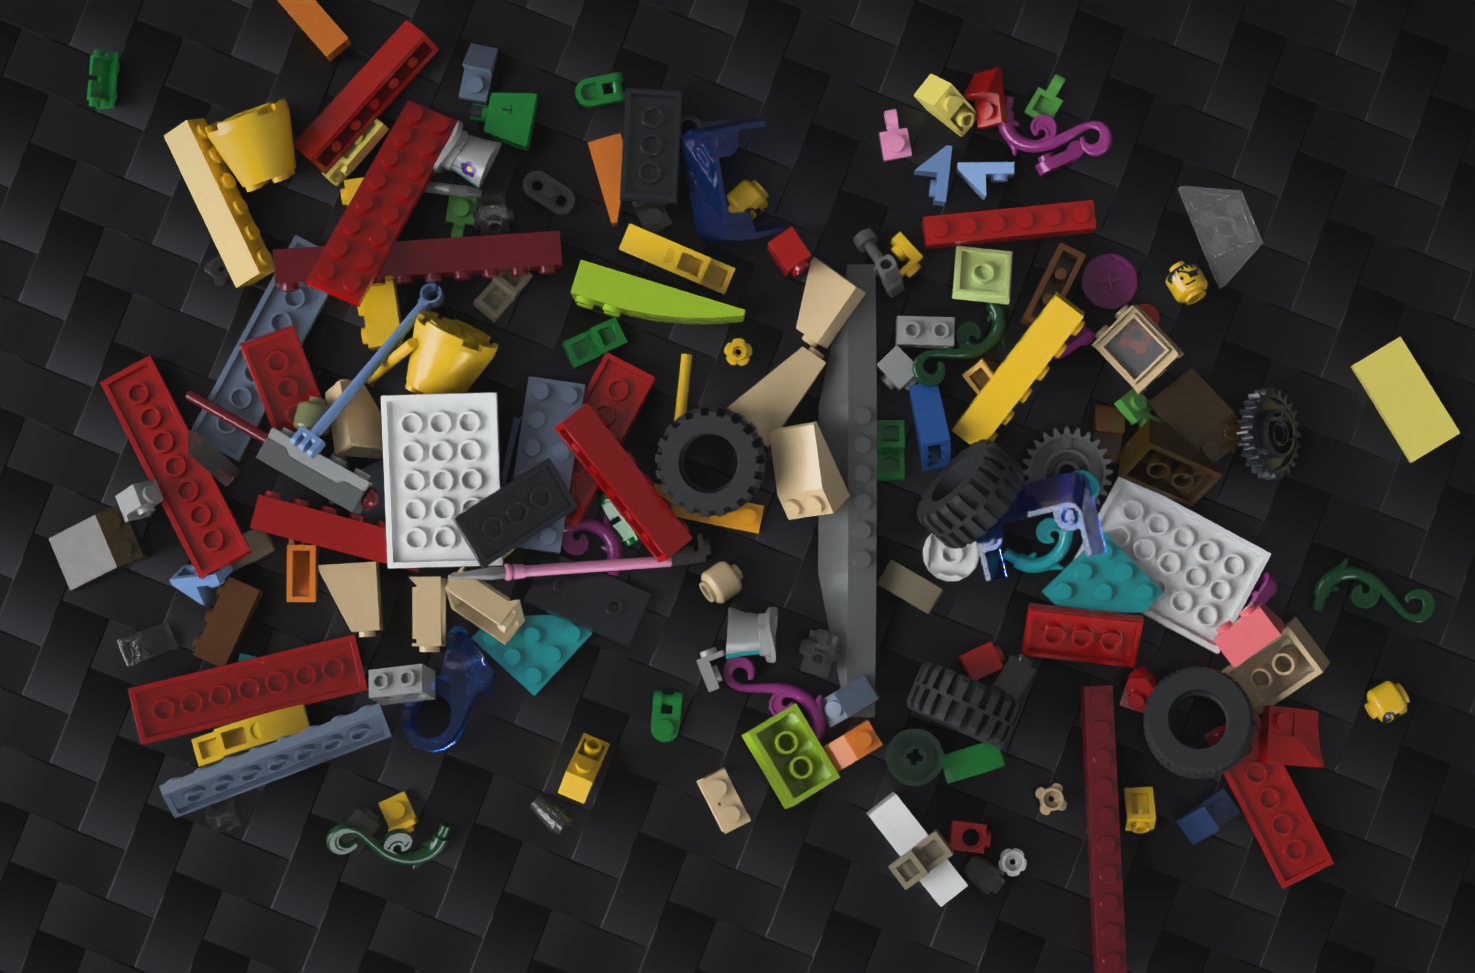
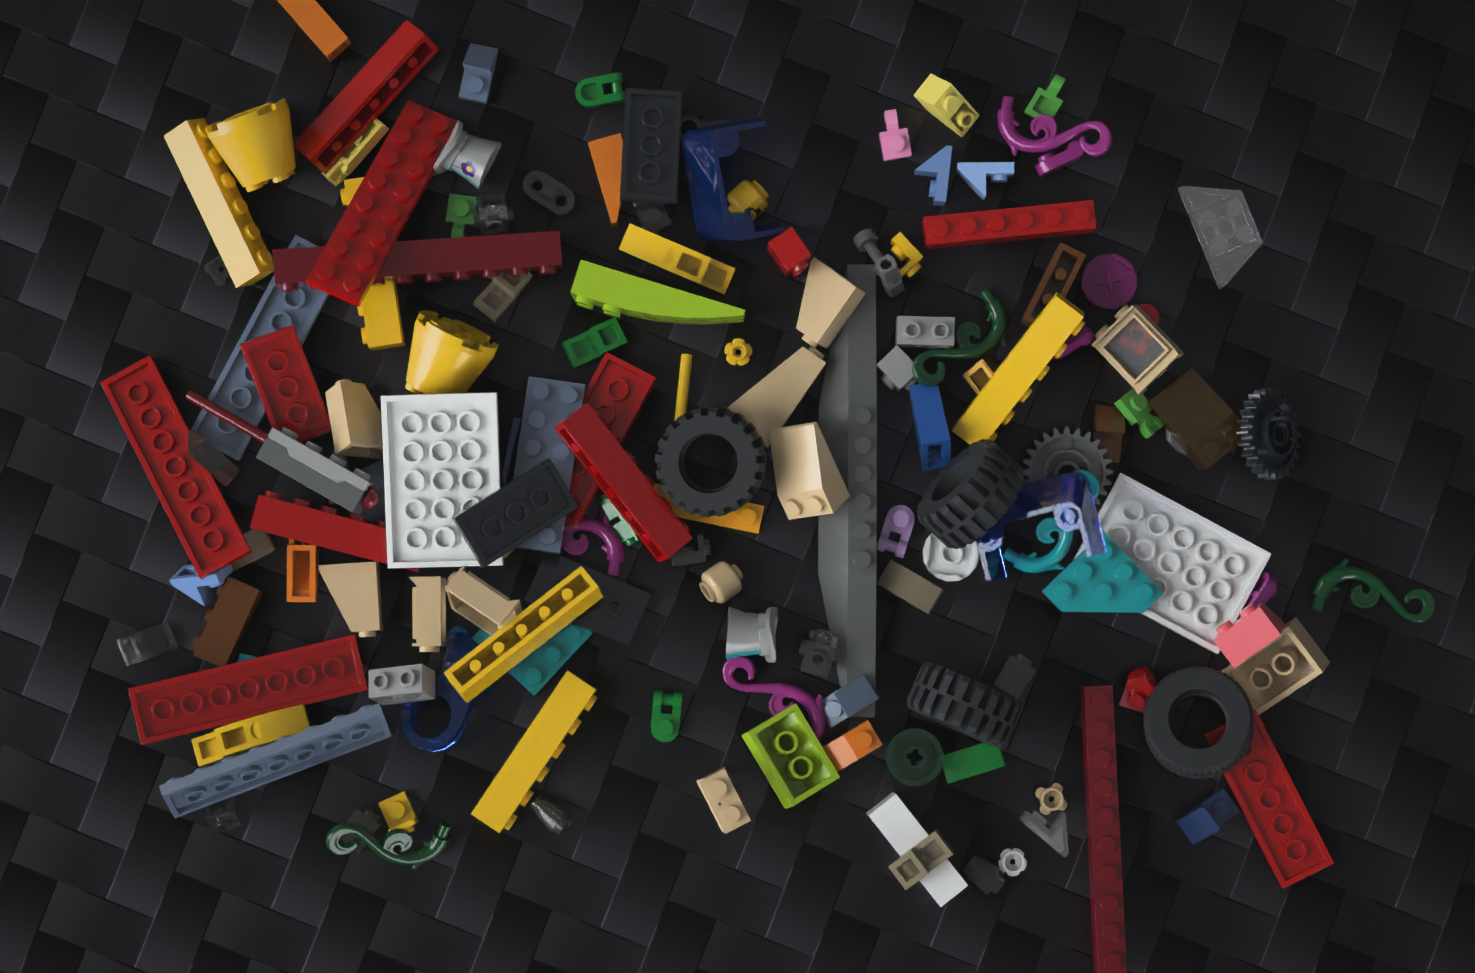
slope [49,505,150,591] -> none
green hinge [86,50,120,110] -> none
light grey brick [115,479,164,523] -> none
medium blue hinge [290,283,444,459] -> none
olive head [293,396,332,439] -> none
yellow bar [366,338,418,385] -> none
dark grey piece [423,181,482,198] -> none
bright pink piece [448,557,672,581] -> none
green torso [470,93,539,151] -> none
yellow slope [558,733,610,804] -> none
light grey bracket [696,647,725,692] -> none
green slope [877,420,905,481] -> none
red brick [948,820,991,854] -> none
yellowish green plate [952,246,1013,305] -> none
red brick [958,642,1005,681] -> none
red slope [964,68,1008,129] -> none
red plate [1021,603,1144,668] -> none
dark brown slope [1118,418,1223,508] -> none
yellow bracket [1123,787,1156,833] -> none
yellow head [1165,261,1208,305] -> none
red plate [1261,705,1324,768] -> none
light yellow tile [1351,336,1460,463] -> none
yellow head [1364,681,1410,723] -> none
none -> yellow brick [444,566,603,703]
none -> yellow brick [471,670,598,833]
none -> lavender plate [877,505,915,559]
none -> clear slope [1019,810,1069,858]

